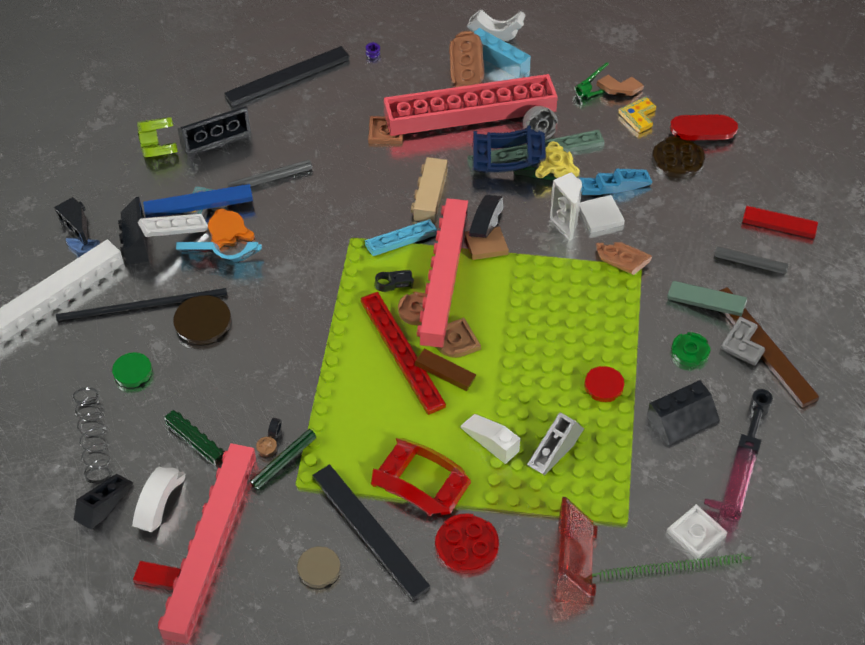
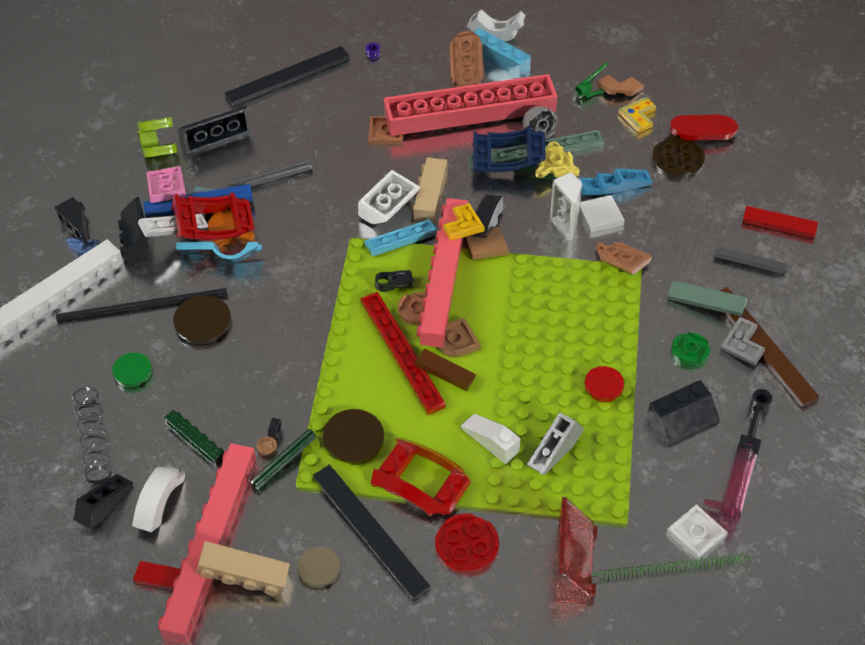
none -> bright pink tile [146,166,187,203]
none -> red wedge [171,192,255,241]
none -> tan brick [195,541,290,596]
none -> dark brown tile [323,409,384,465]
none -> white slope [358,170,420,224]
none -> yellow tile [443,203,484,241]

